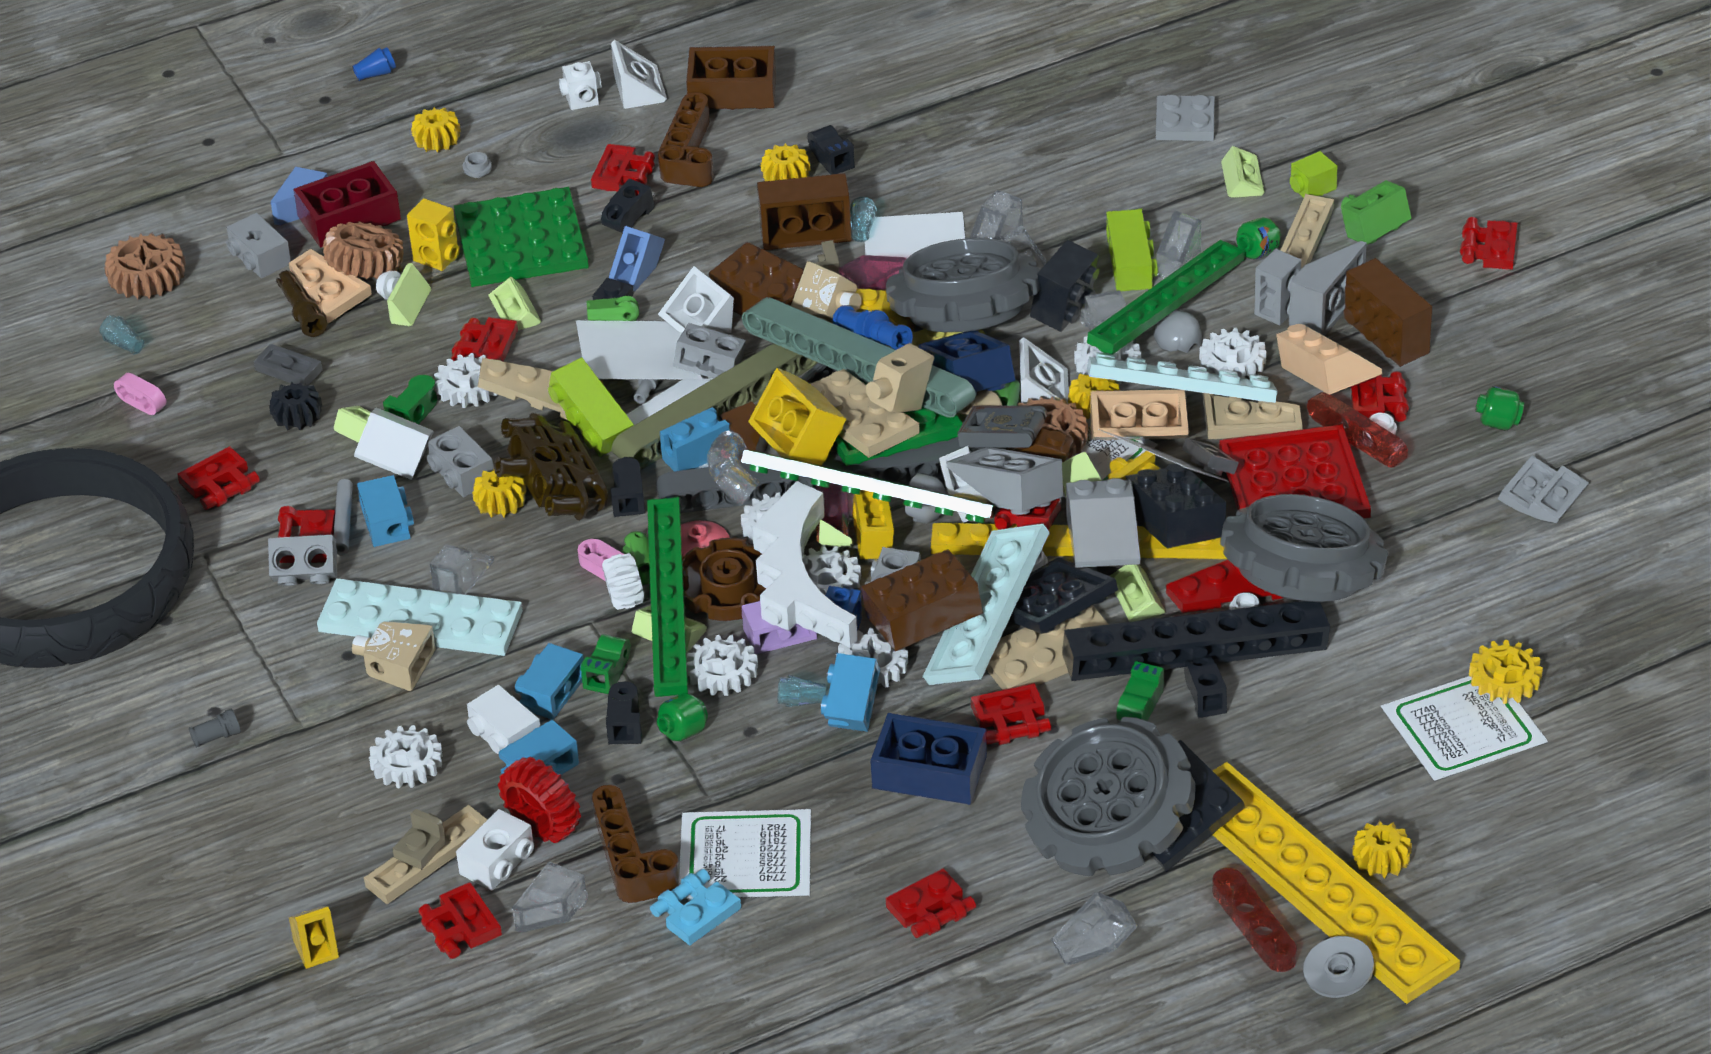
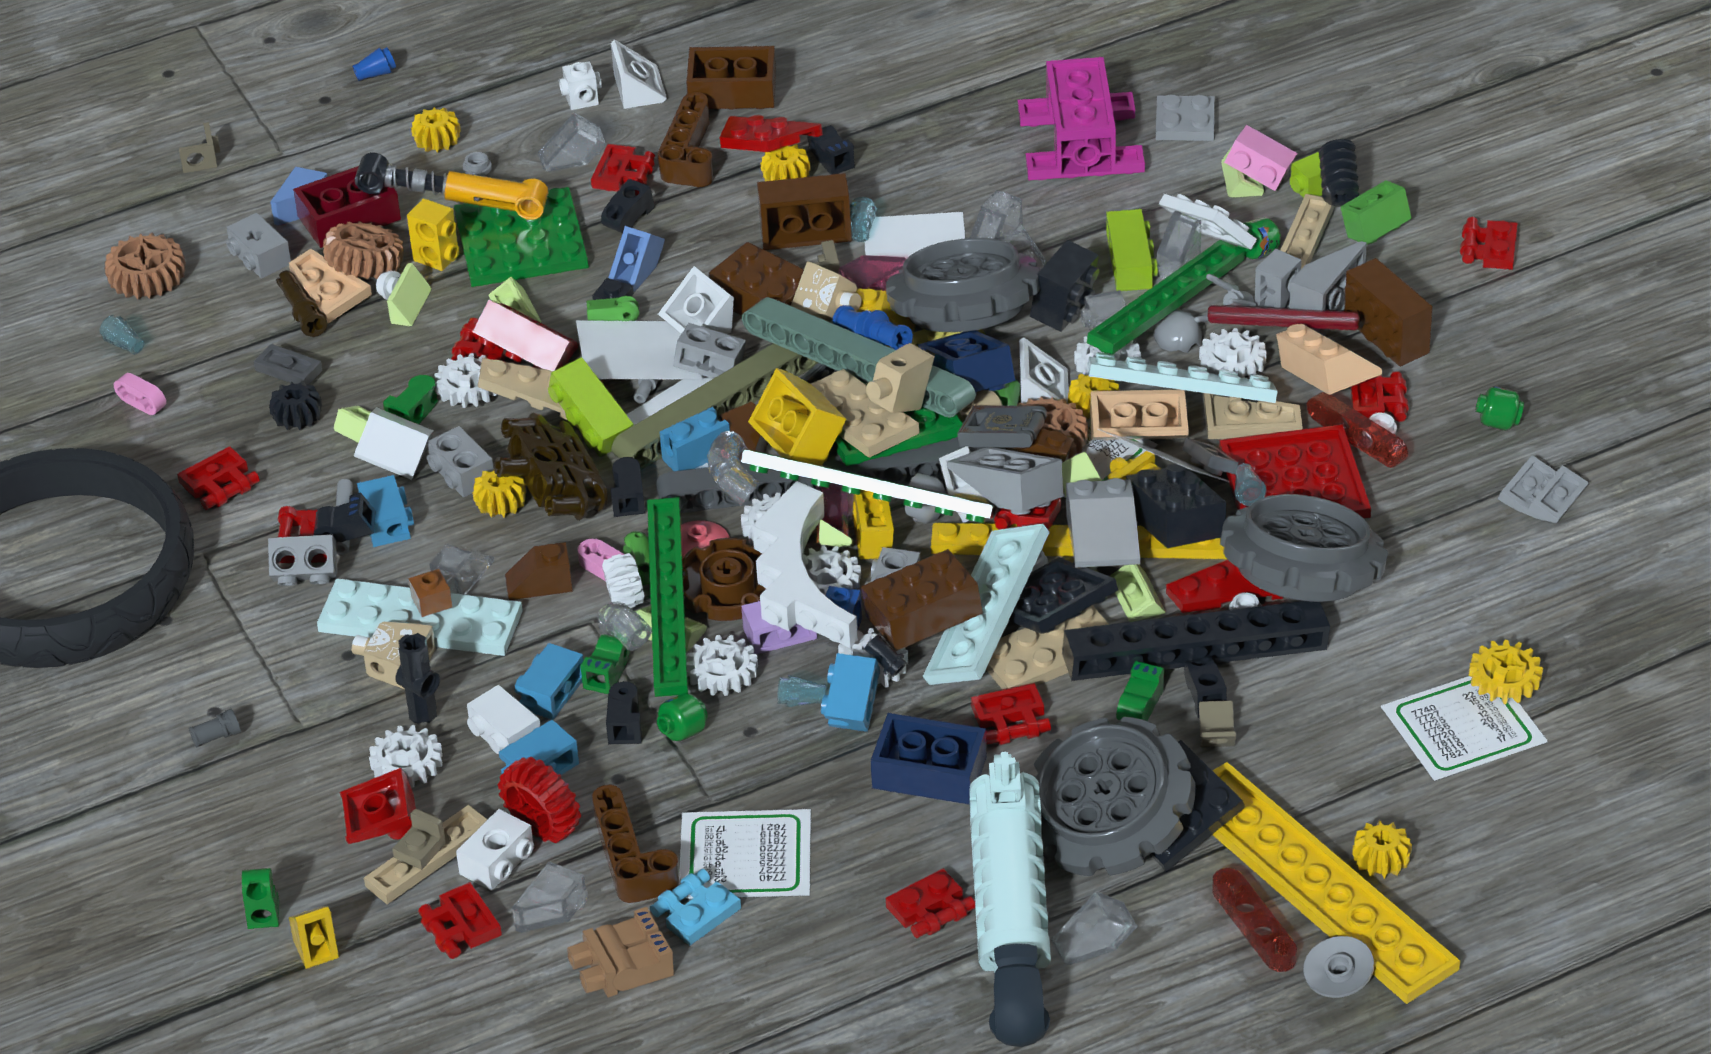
none -> dark tan bracket [179,122,220,173]
none -> green leg [242,868,280,929]
none -> black leg [314,492,376,543]
none -> red slope [340,768,416,844]
none -> piece [355,152,549,220]
none -> black piece [395,633,440,724]
none -> dark orange plate [408,569,452,617]
none -> slope [473,299,580,371]
none -> reddish brown slope [505,542,573,600]
none -> clear slope [538,113,606,172]
none -> medium nougat hips [567,906,674,997]
none -> clear cylinder [598,601,652,651]
none -> red wing [719,115,823,152]
none -> black pin [864,635,907,677]
none -> light aqua piece [969,752,1051,1047]
none -> dark pink piece [1018,57,1145,180]
none -> white plate [1159,194,1257,249]
none -> light grey plant [1194,274,1256,323]
none -> dark tan bracket [1199,701,1236,747]
none -> dark red axle [1207,305,1360,330]
none -> bright pink brick [1224,125,1298,191]
none -> clear light blue cone [1235,464,1266,506]
none -> black piece [1319,139,1360,207]

